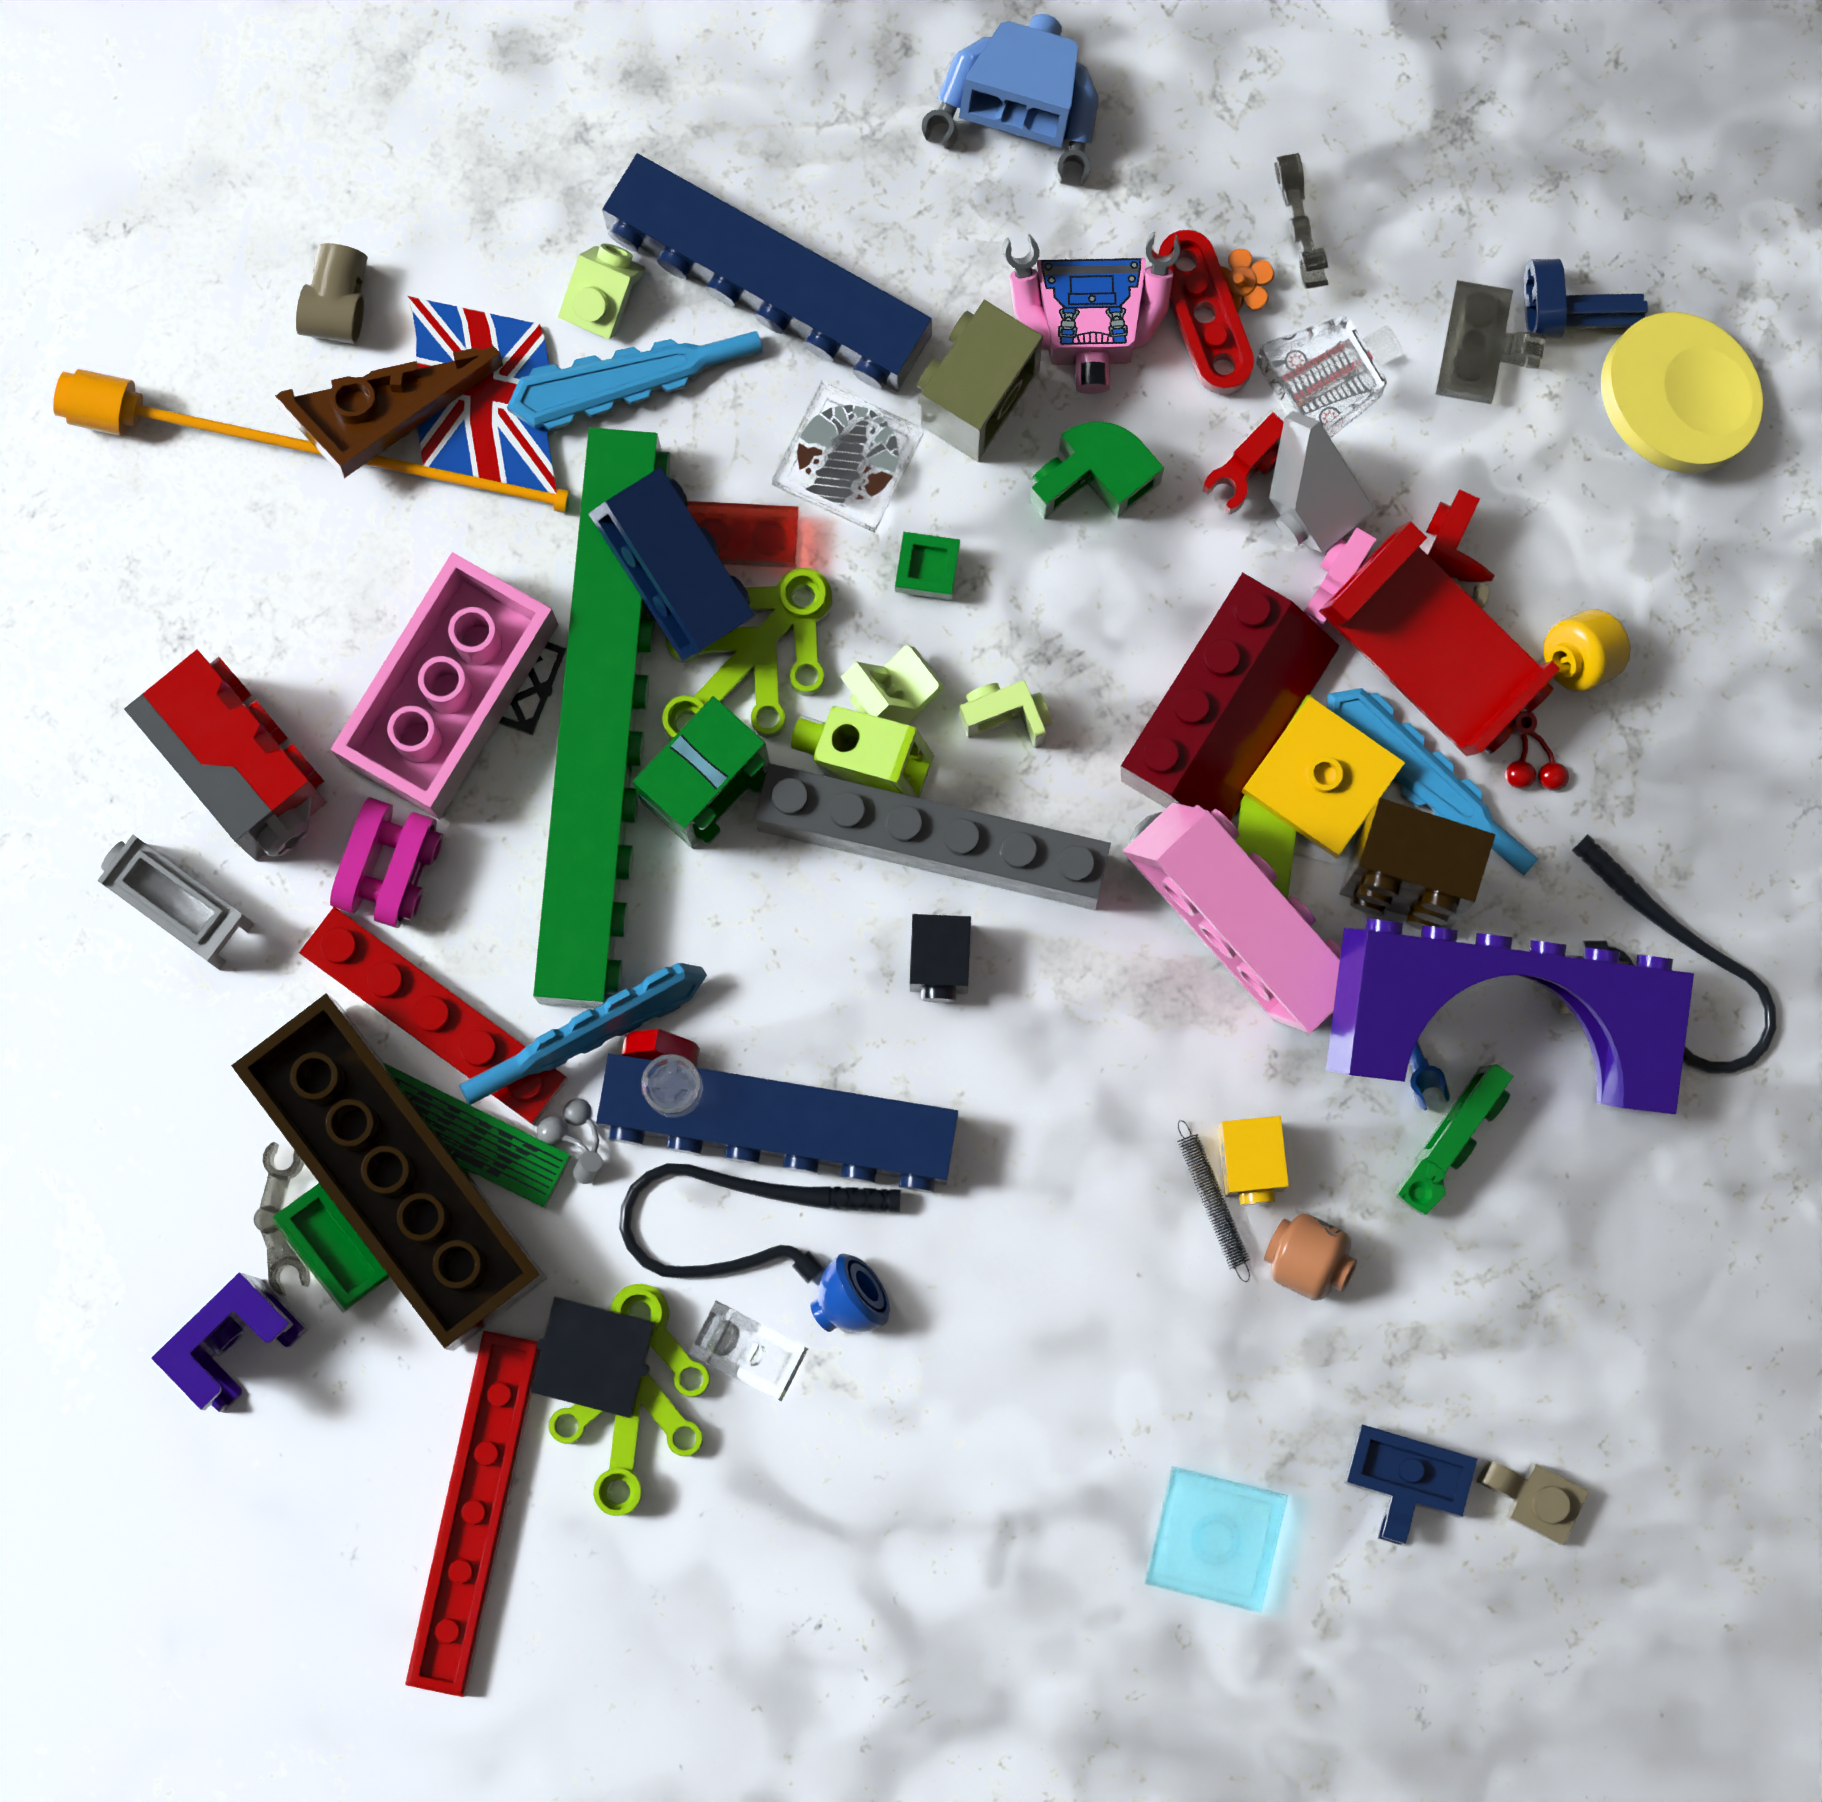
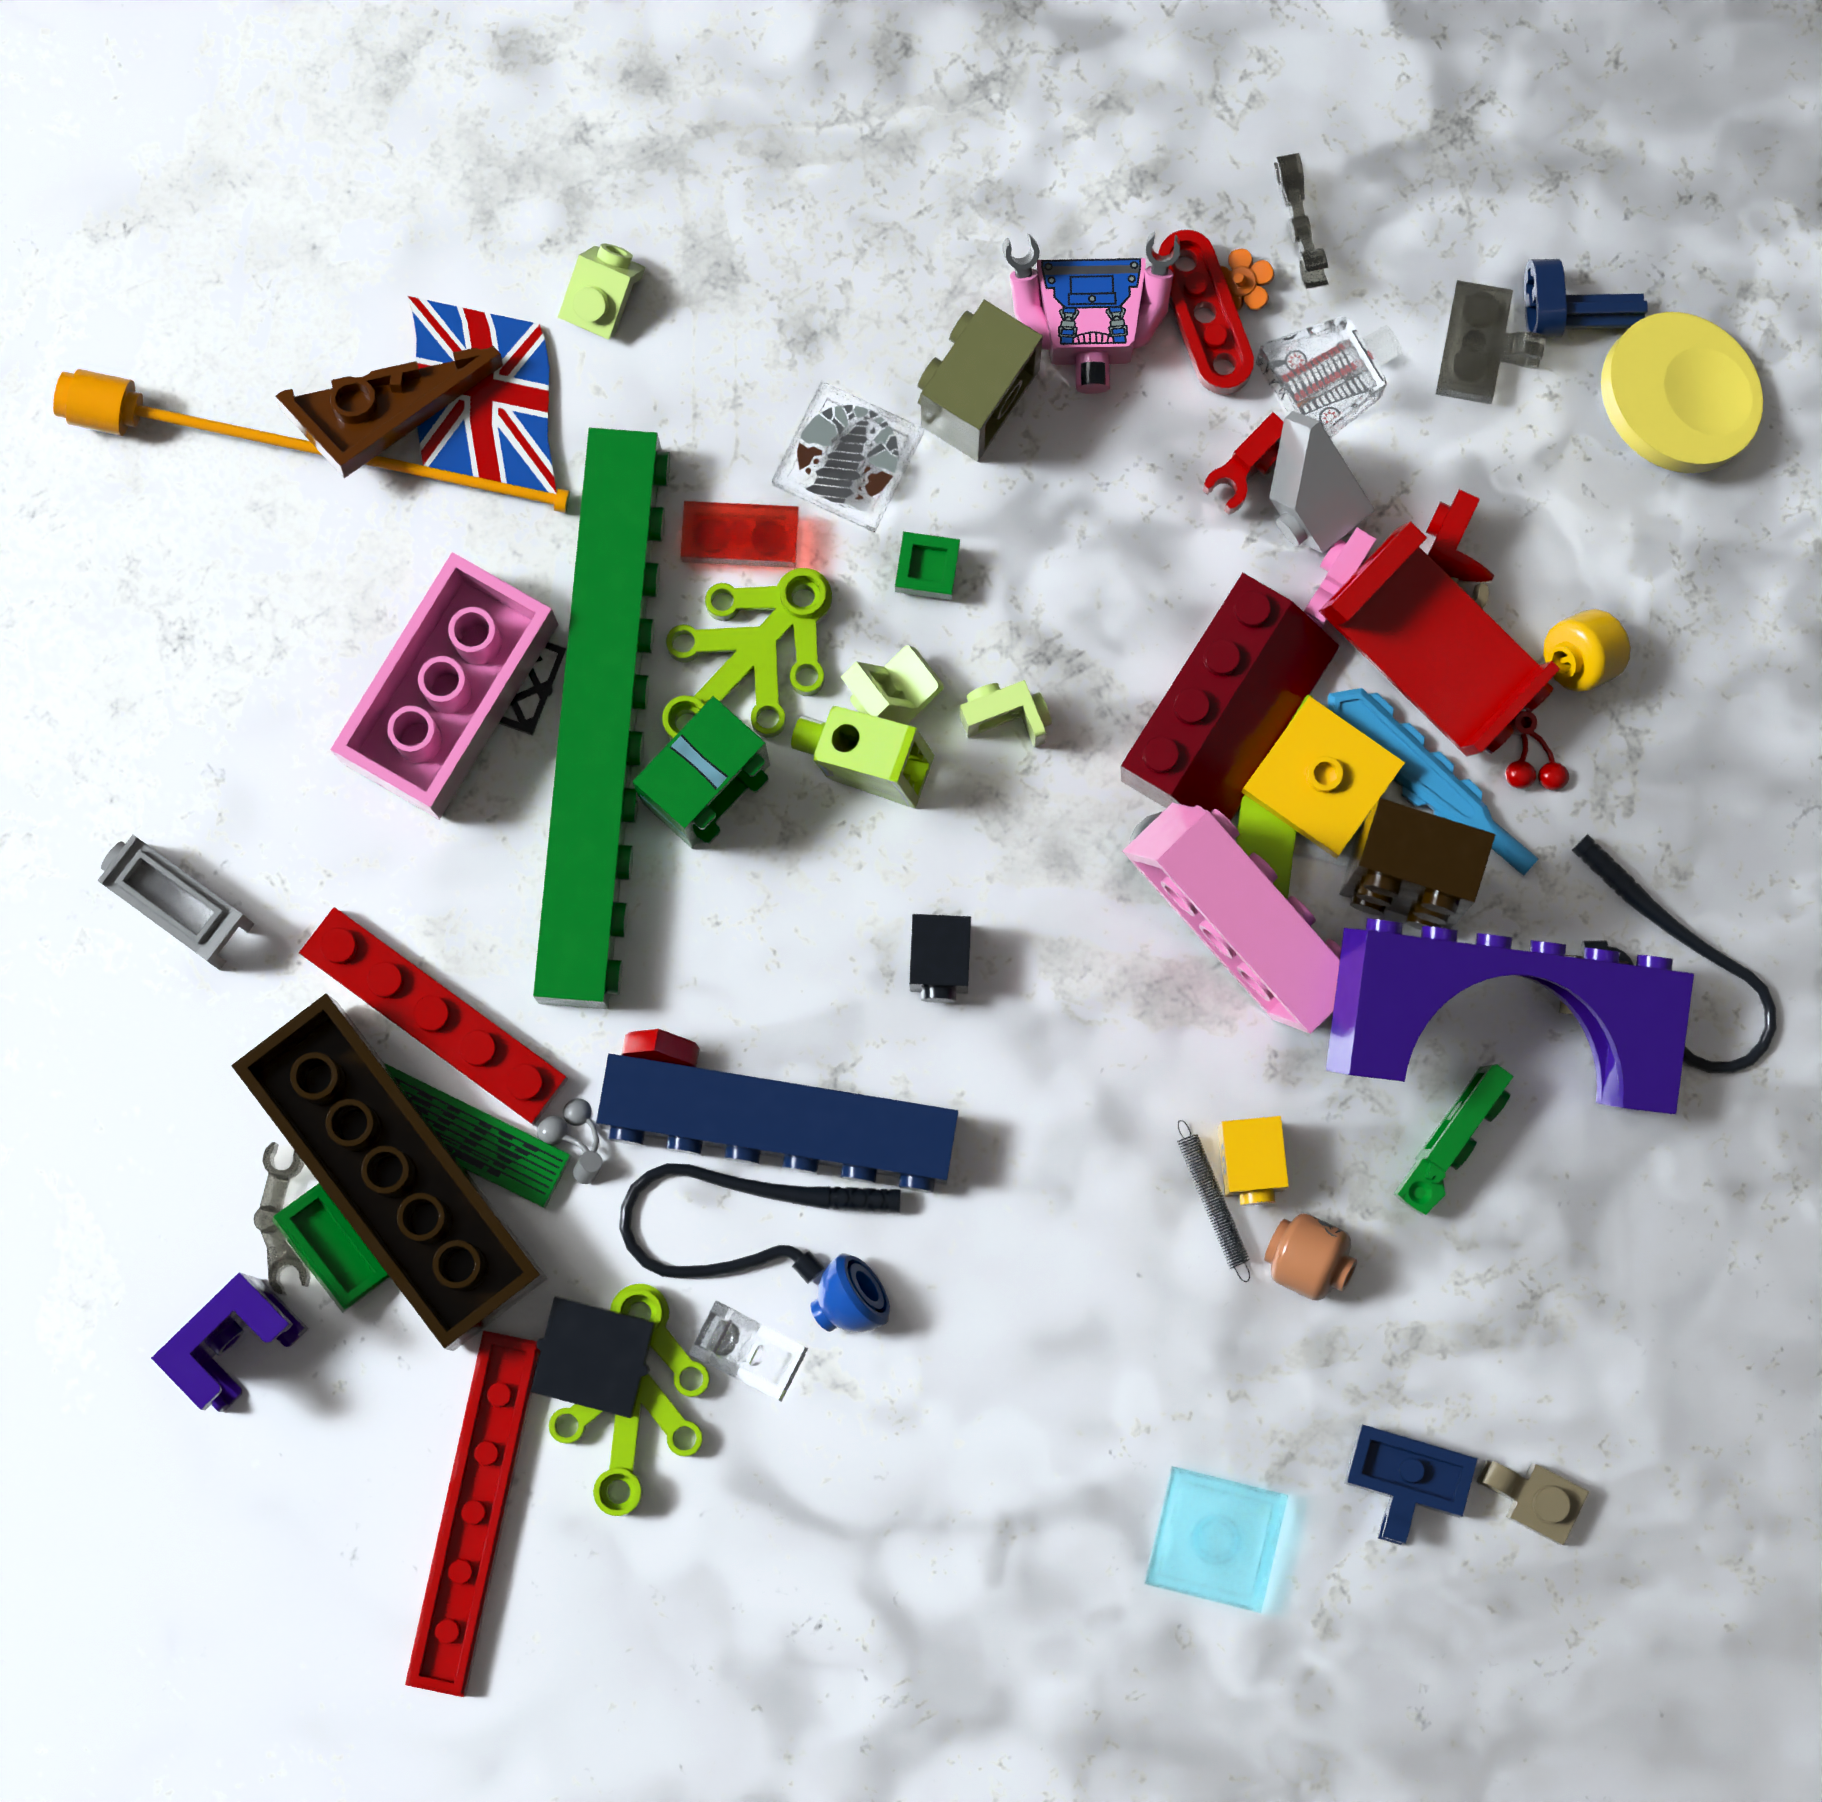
red piece [124,649,328,861] -> none
dark tan piece [296,243,368,344] -> none
dark pink brick [330,797,443,928] -> none
dark azure sword [459,963,707,1105] -> none
dark azure sword [507,331,763,431] -> none
dark blue brick [588,467,755,661] -> none
dark blue brick [602,153,932,392] -> none
clear wheel [641,1054,704,1118] -> none
dark grey brick [755,763,1111,910] -> none
medium blue torso [921,14,1099,186] -> none
green brick [1030,422,1164,519] -> none
blue hand [1410,1041,1450,1111] -> none

